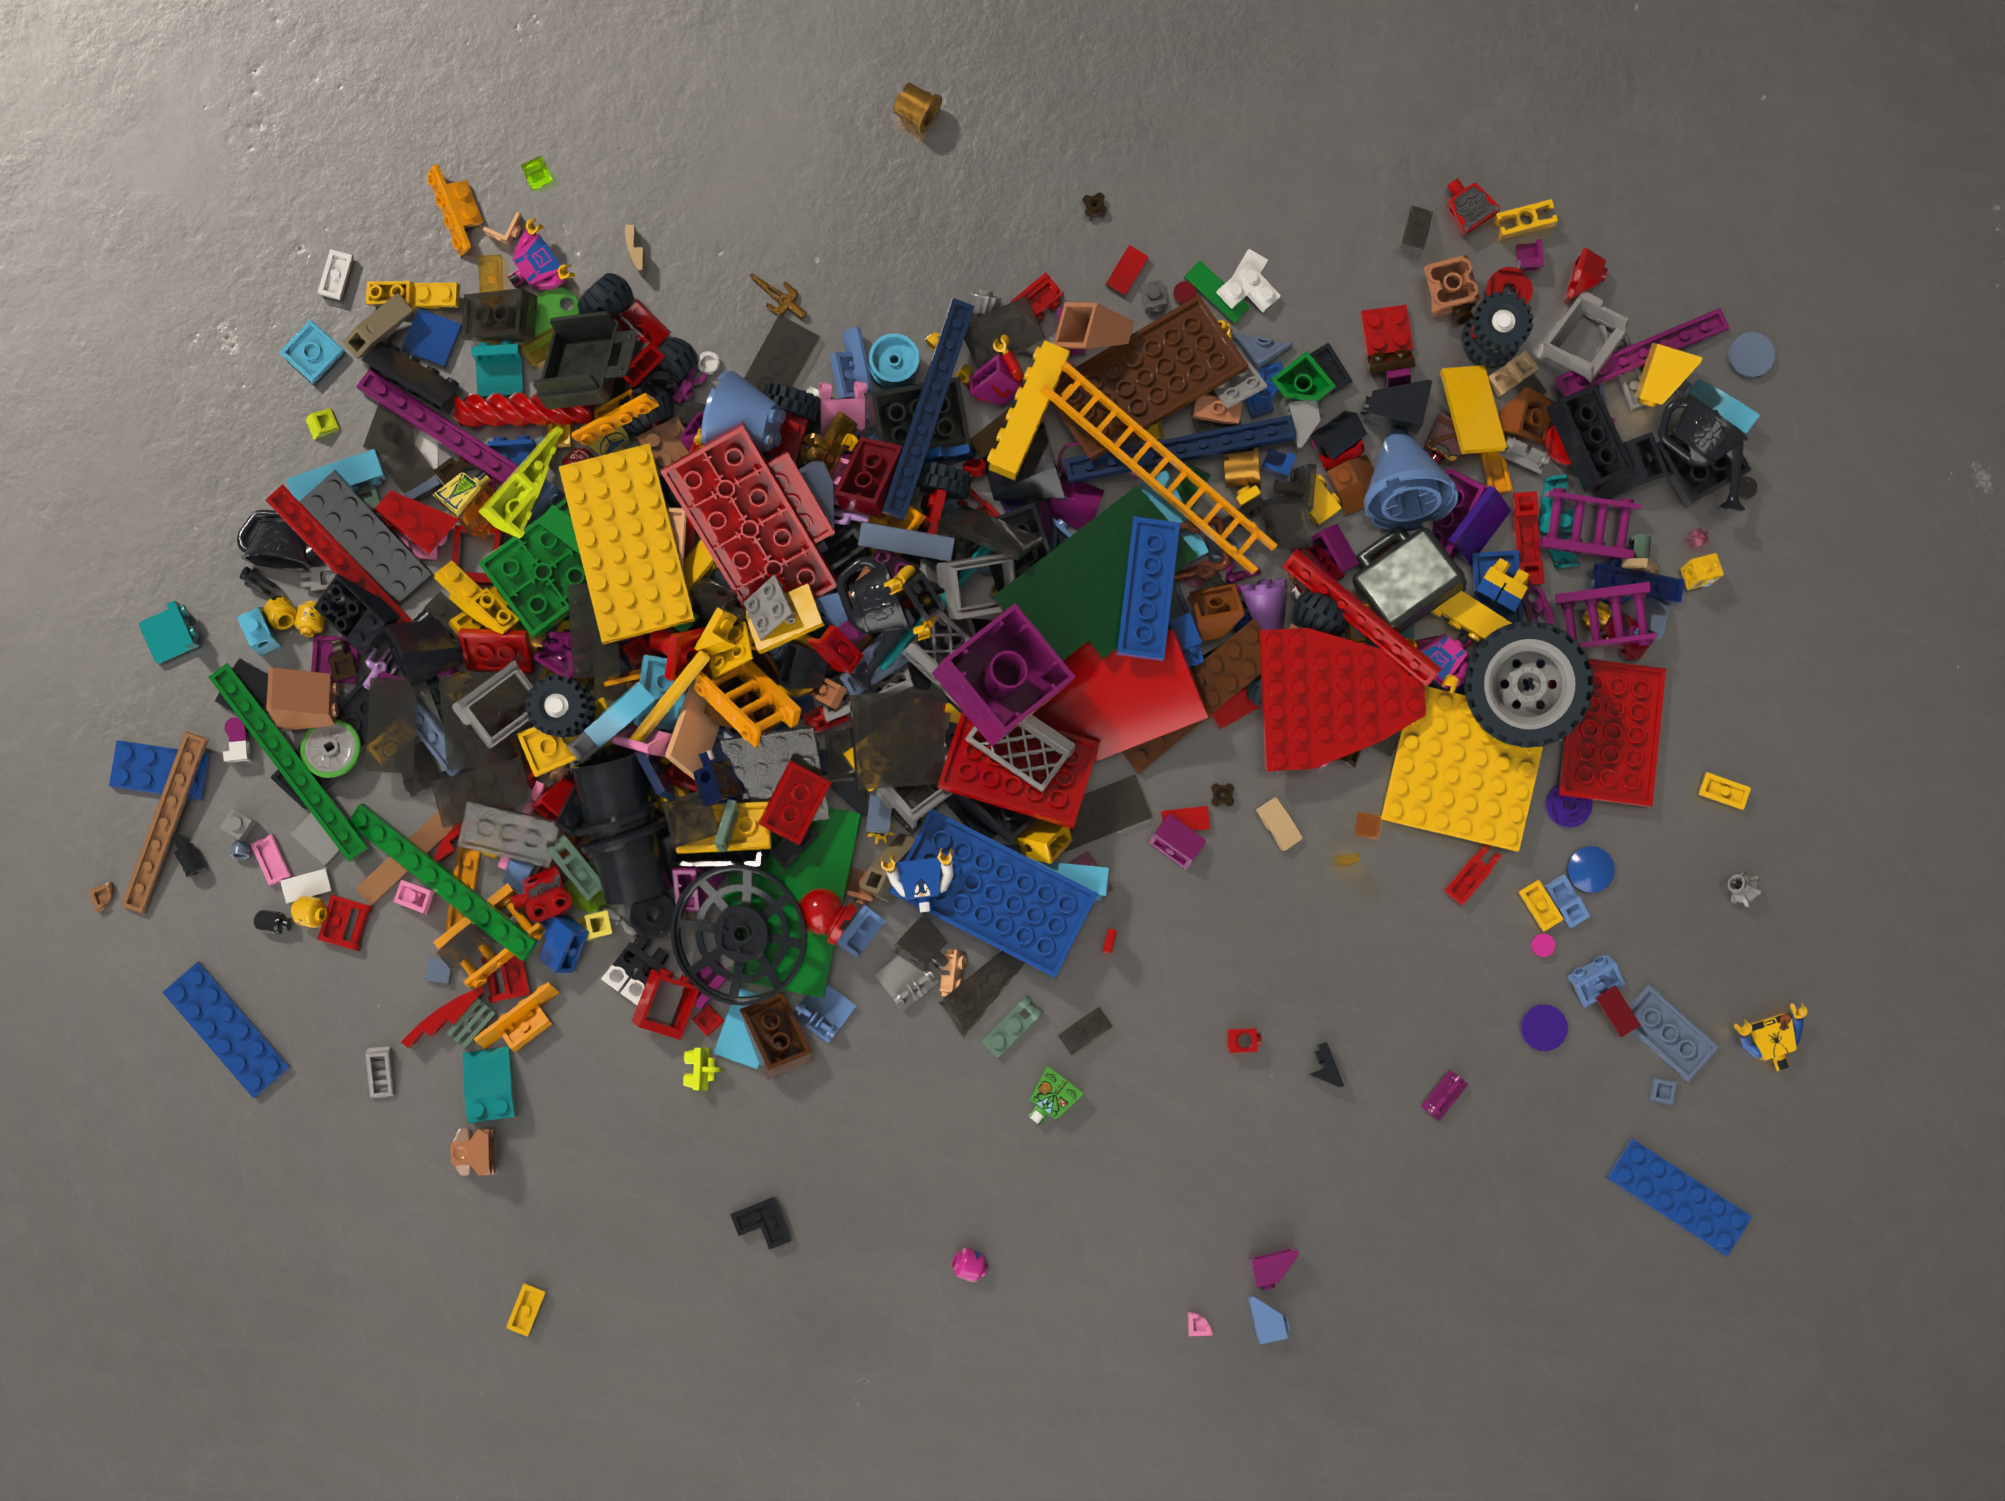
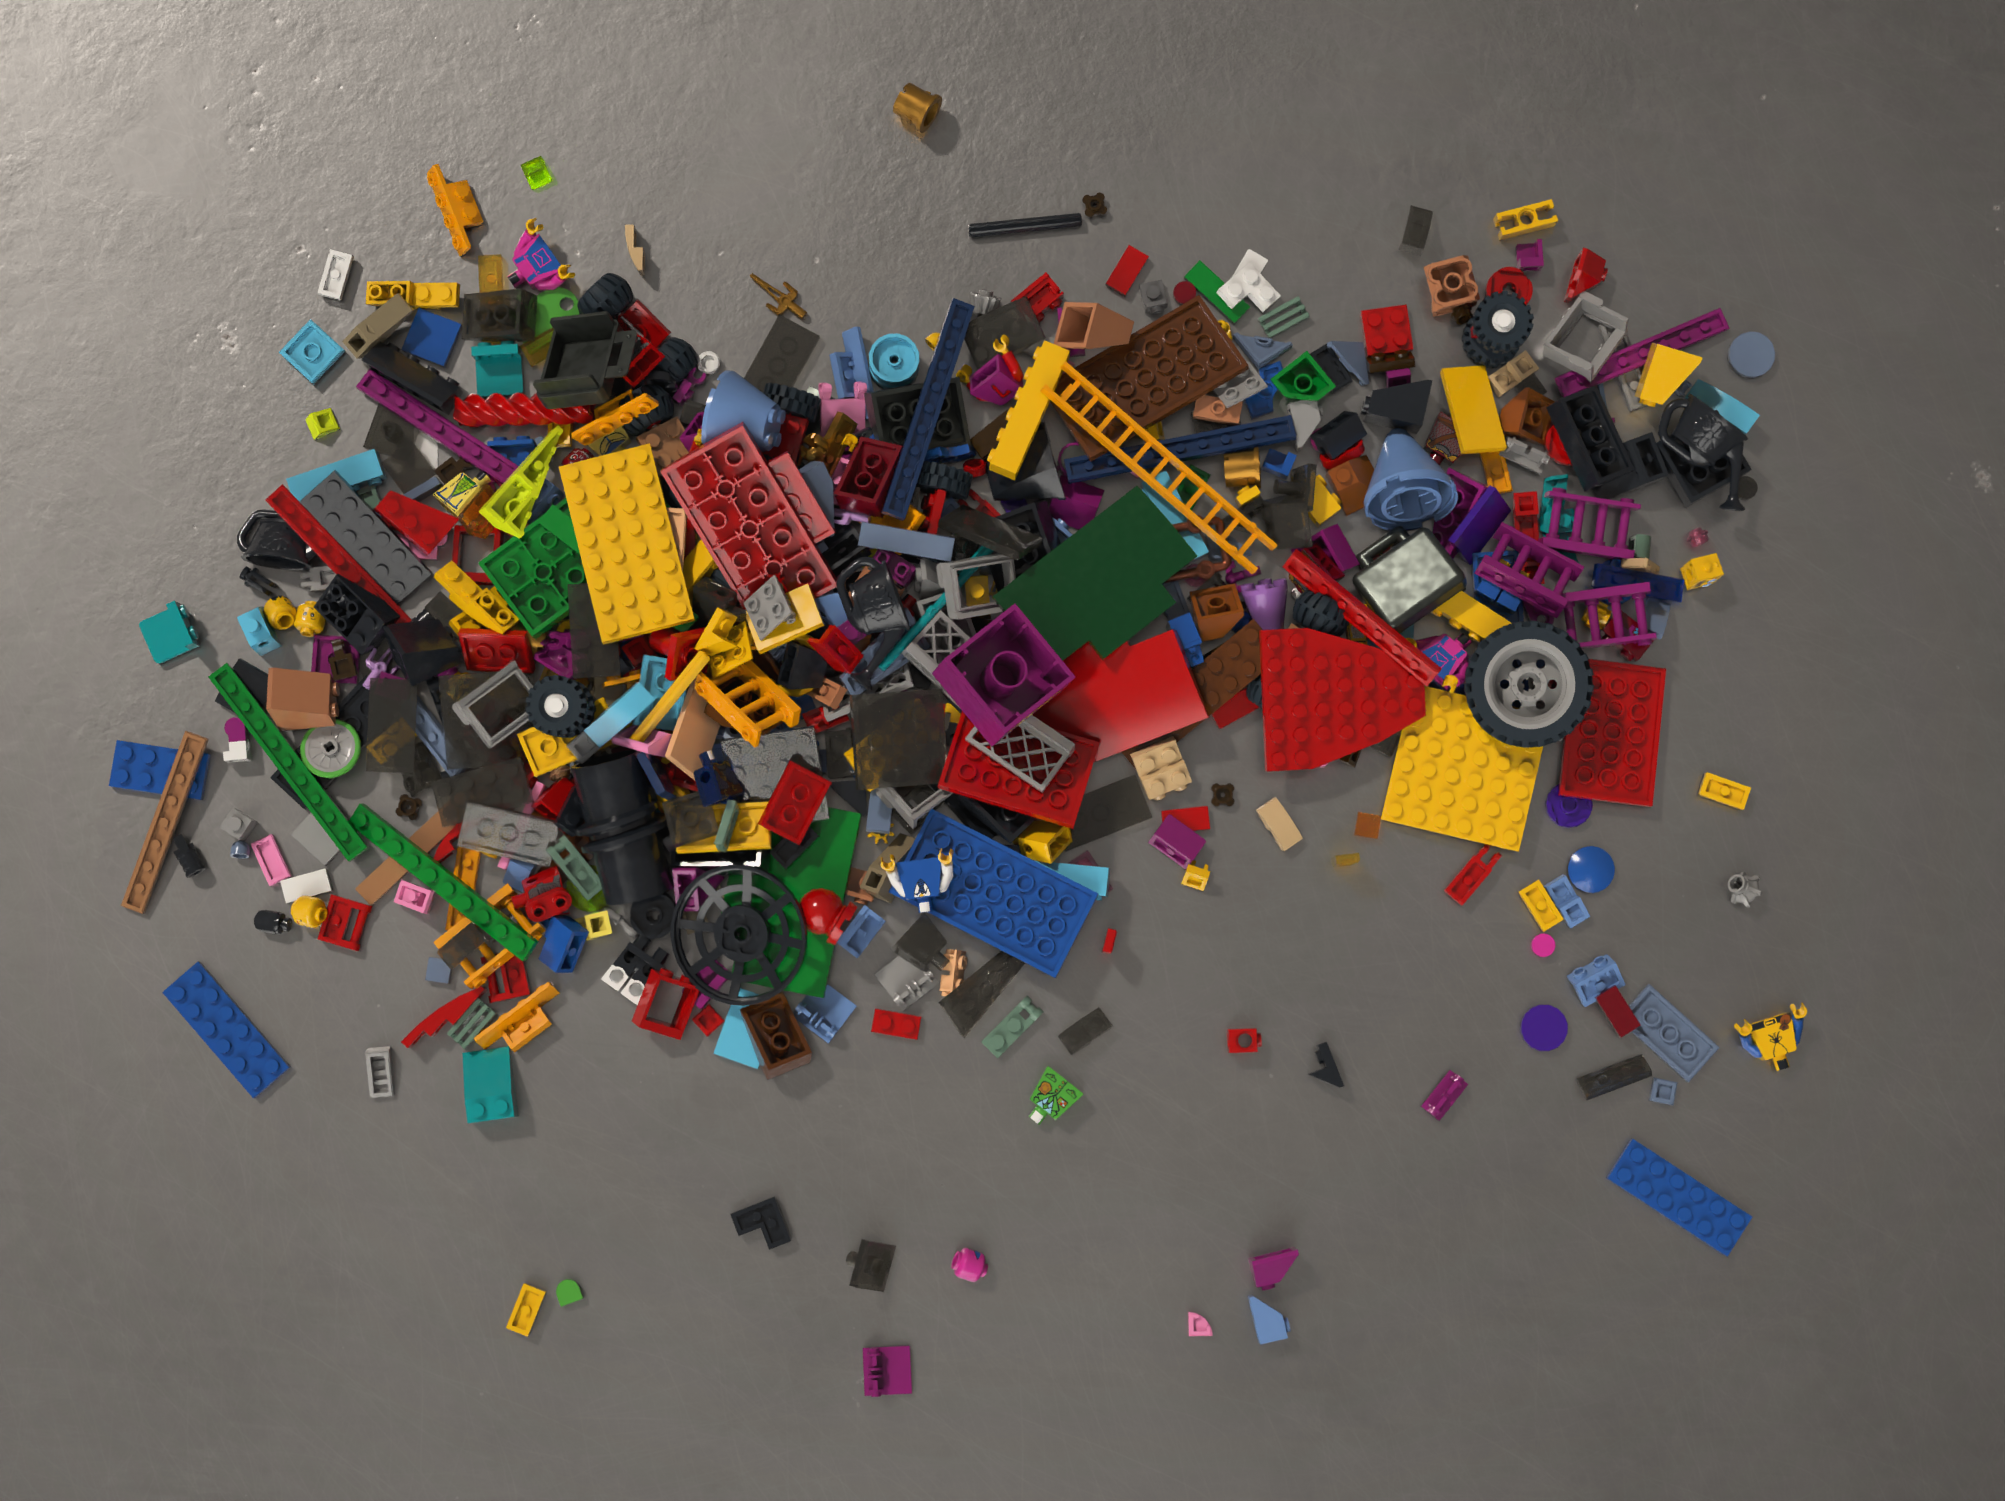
medium nougat tile [88,882,114,912] -> none
nougat piece [450,1127,496,1176] -> none
light nougat bracket [483,212,523,246] -> none
neon yellow hips [683,1048,722,1090] -> none
torso [884,565,946,641] -> none
blue plate [1116,516,1180,661] -> none
torso [1446,178,1501,238] -> none
none -> dark brown plate [395,794,422,820]
none -> bright green tile [556,1279,584,1307]
none -> clear smoke tile [846,1239,896,1292]
none -> magenta hinge [863,1346,912,1397]
none -> red plate [871,1009,922,1040]
none -> yellow torso [965,575,991,619]
none -> black axle [968,213,1082,237]
none -> tan plate [1130,736,1192,800]
none -> yellow tile [1181,860,1211,891]
none -> sand green tile [1258,296,1310,338]
none -> sand blue tile [1327,341,1369,386]
none -> magenta fence [1474,522,1584,618]
none -> clear smoke plate [1577,1054,1652,1100]

